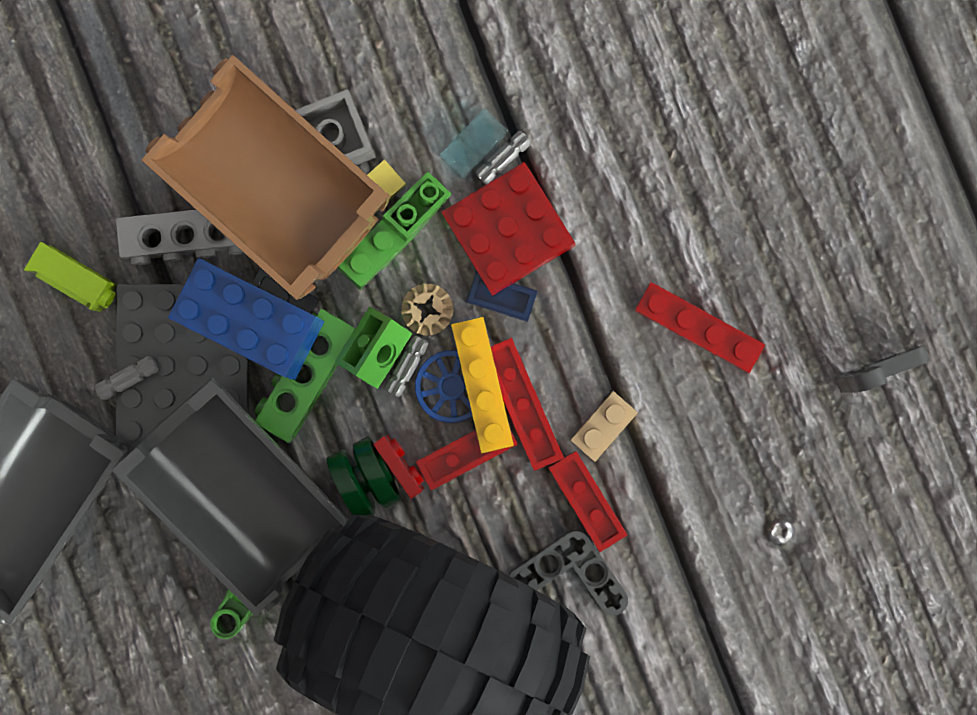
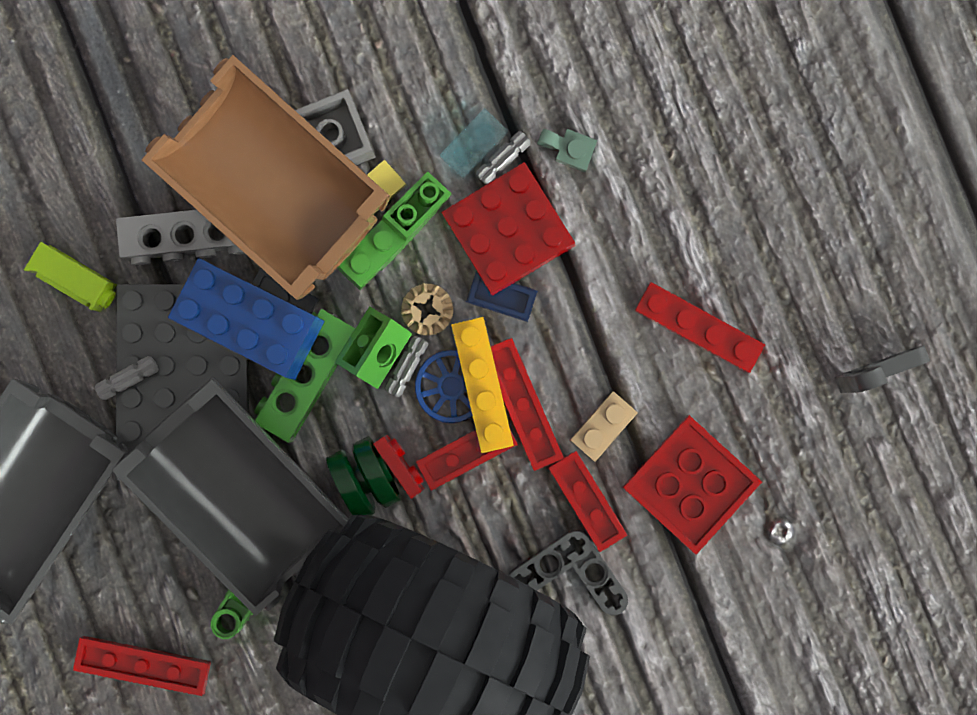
none -> red plate [73,636,211,696]
none -> sand green plate [537,129,597,172]
none -> red plate [622,415,762,555]

